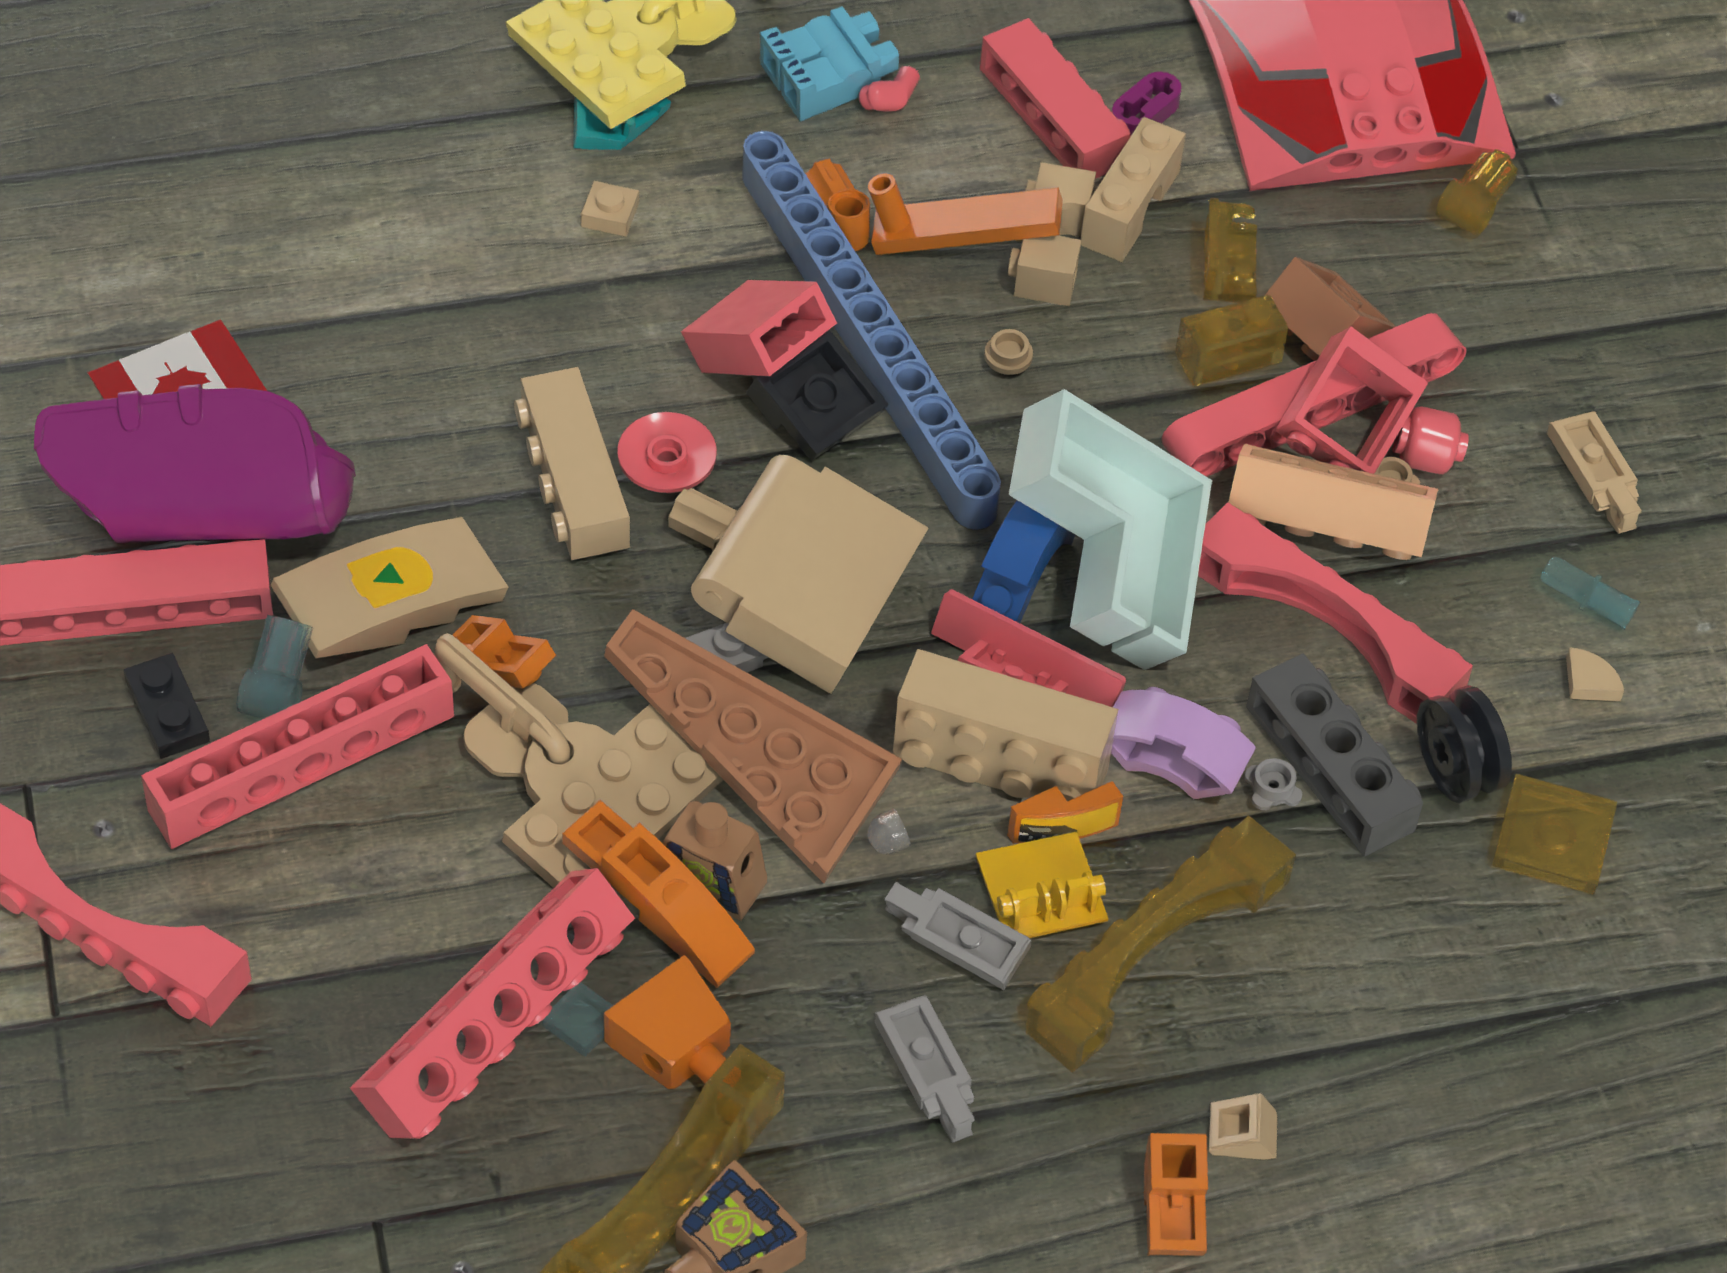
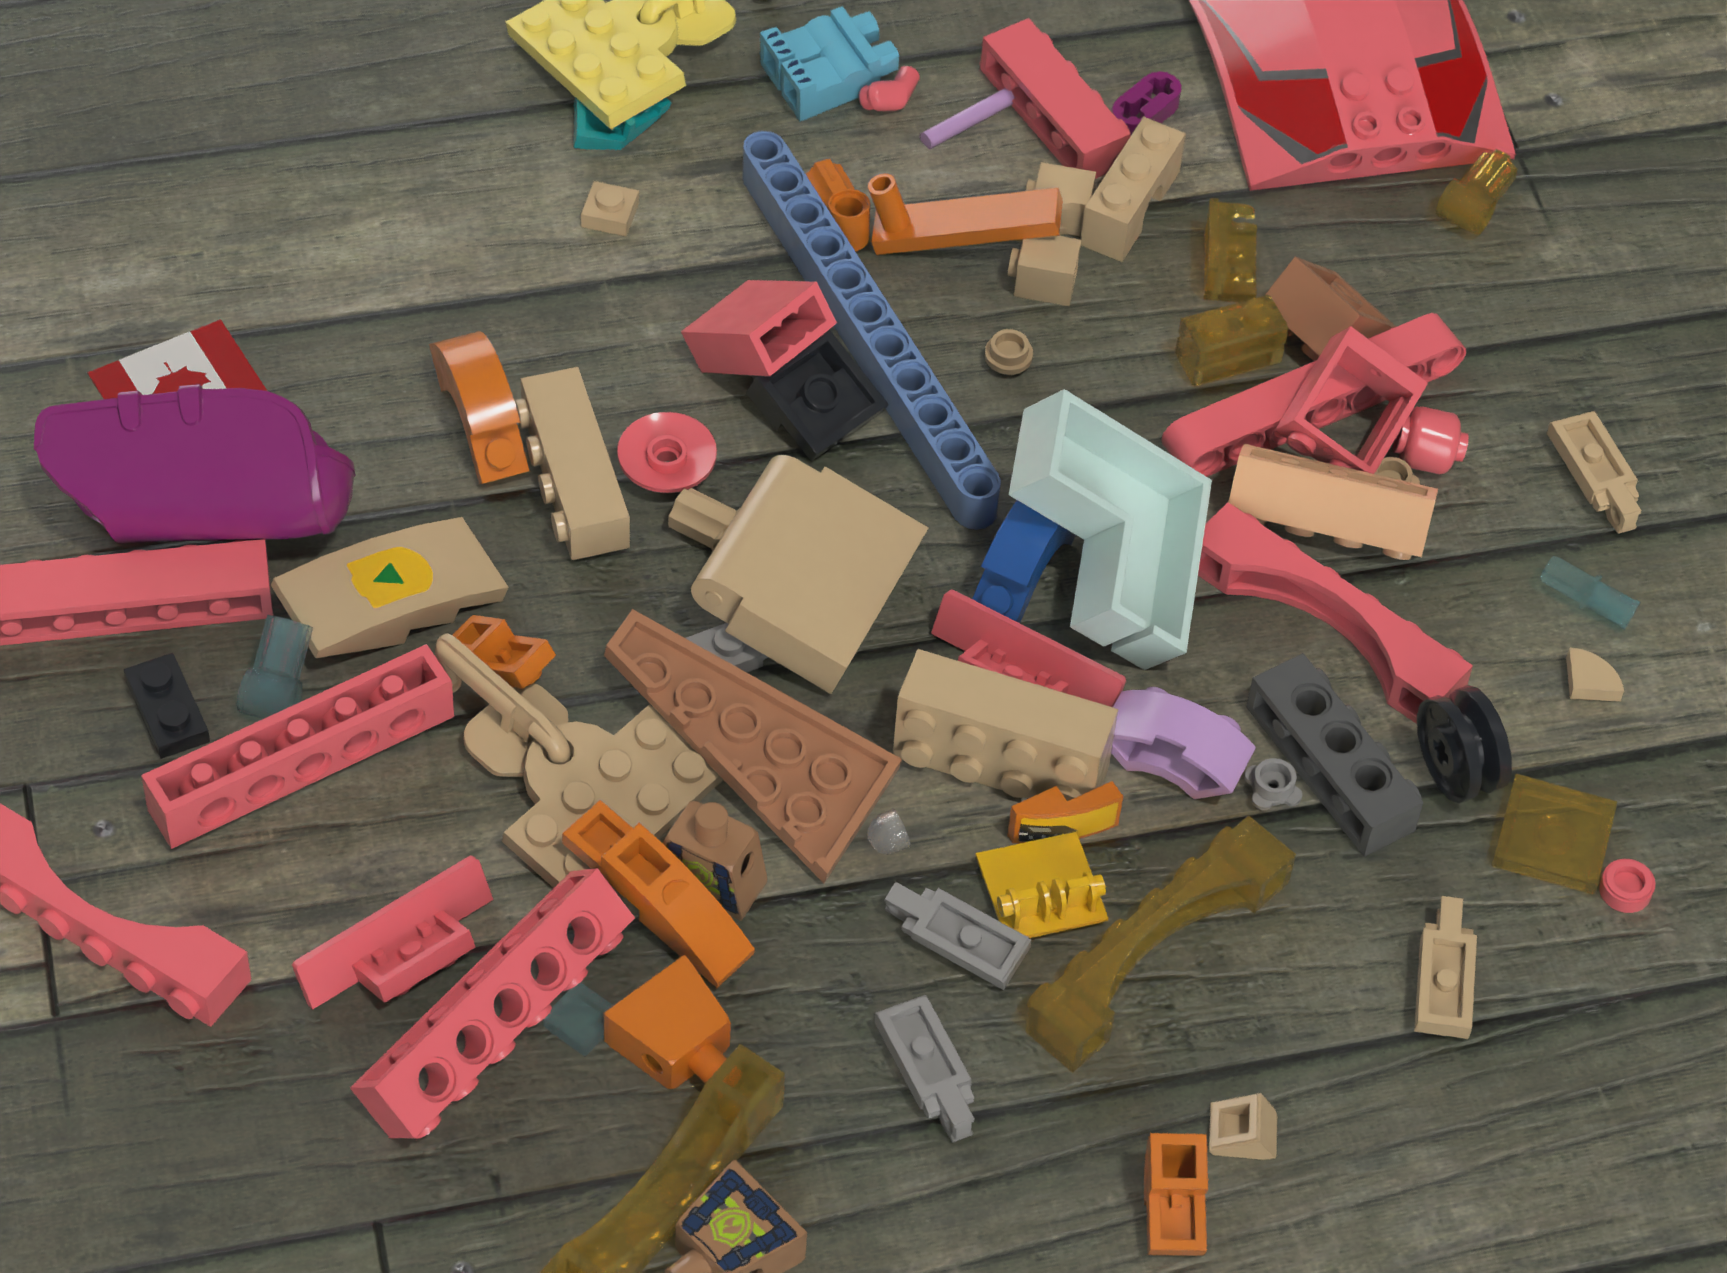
none -> coral bracket [292,855,494,1009]
none -> orange arch [429,331,530,484]
none -> lavender piece [920,88,1015,149]
none -> tan hinge [1414,896,1477,1039]
none -> coral tile [1599,859,1655,913]

